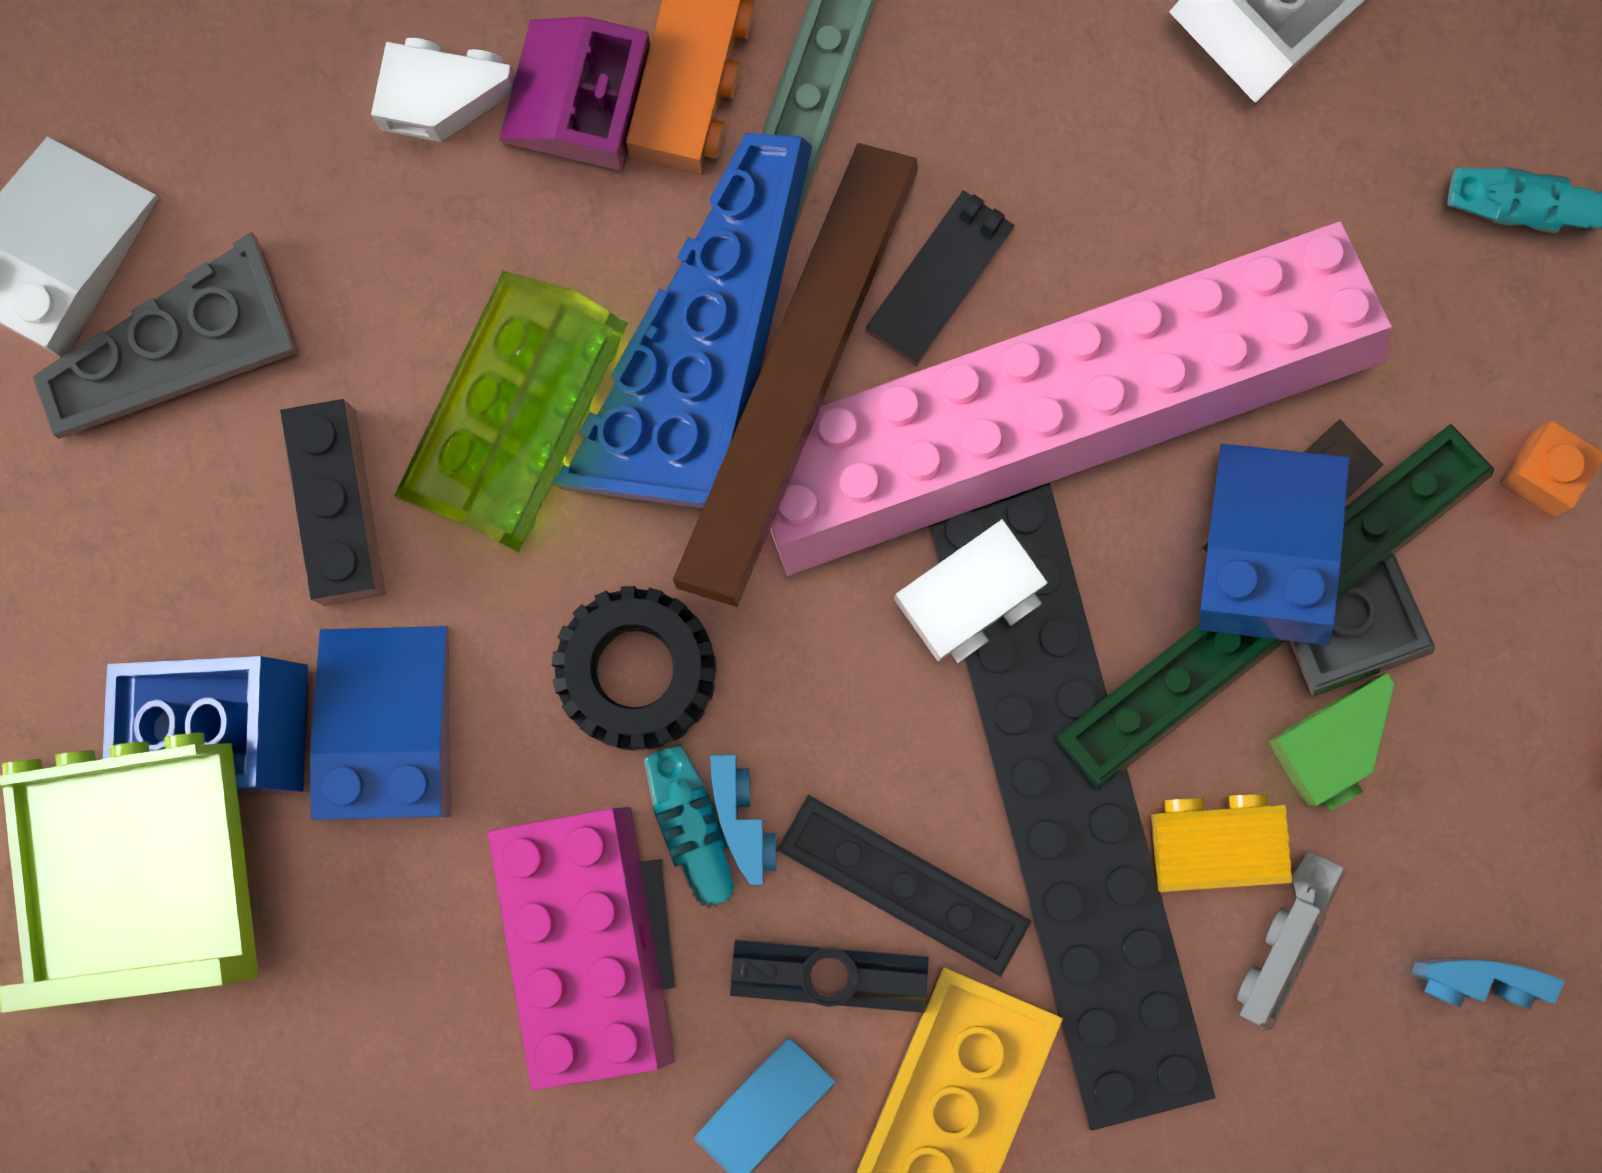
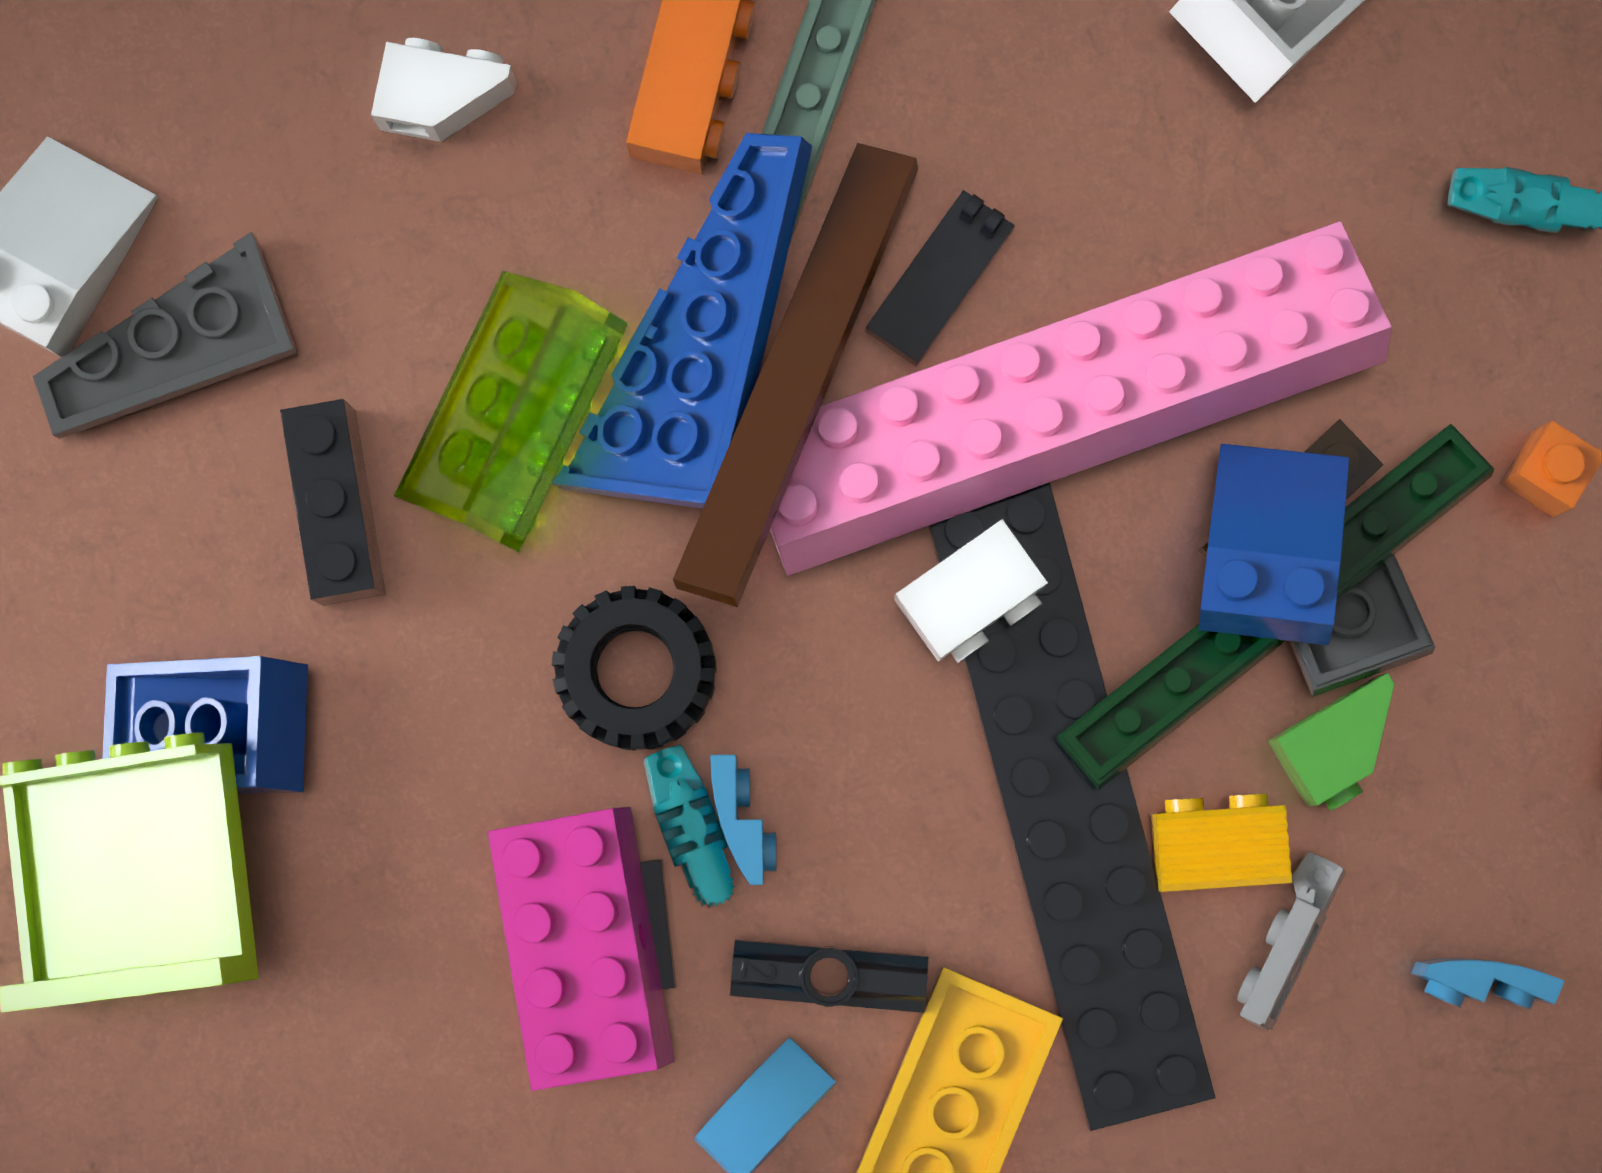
blue slope [310,626,451,820] -> none
magenta slope [499,16,651,171] -> none
black tile [777,795,1032,977] -> none

